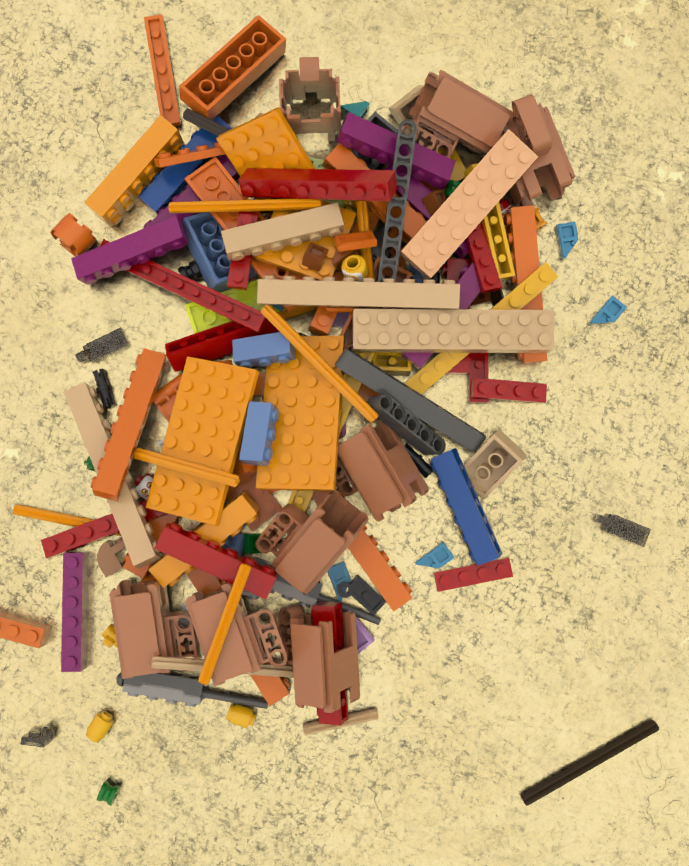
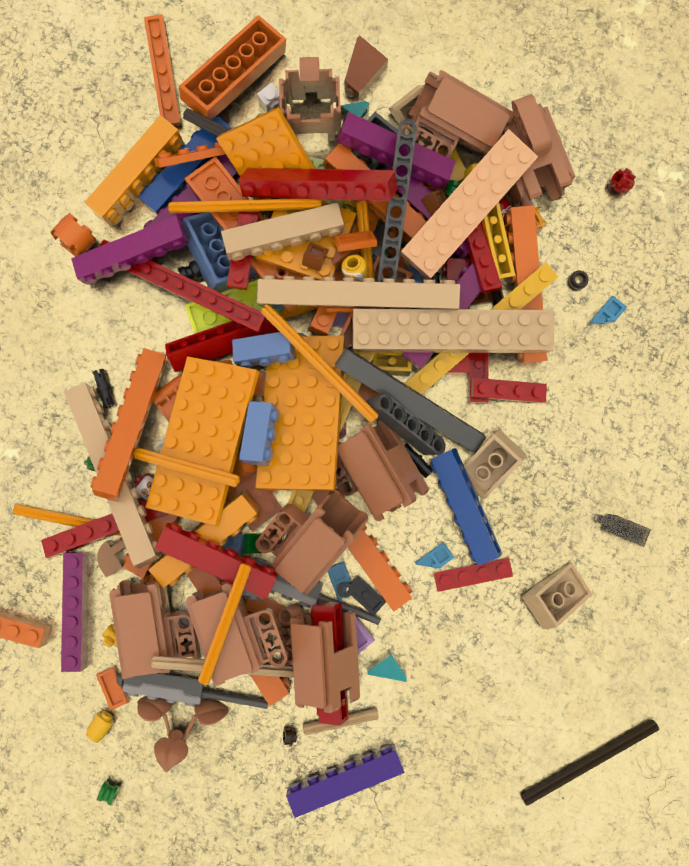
clear smoke bracket [20,723,54,748] -> none
clear smoke hinge [75,327,130,363] -> none
yellow brick [226,704,256,729] -> none
dark azure tile [555,221,579,260] -> none
none -> orange tile [96,666,130,710]
none -> nougat plant [137,696,229,772]
none -> orange tile [245,597,287,622]
none -> white brick [257,83,280,113]
none -> dark brown plate [283,727,297,747]
none -> dark purple brick [286,745,405,818]
none -> dark orange slope [344,35,388,100]
none -> teal slope [367,652,407,682]
none -> tan slope [522,562,593,629]
none -> dark brown plate [569,270,589,290]
none -> red gear [611,168,636,193]

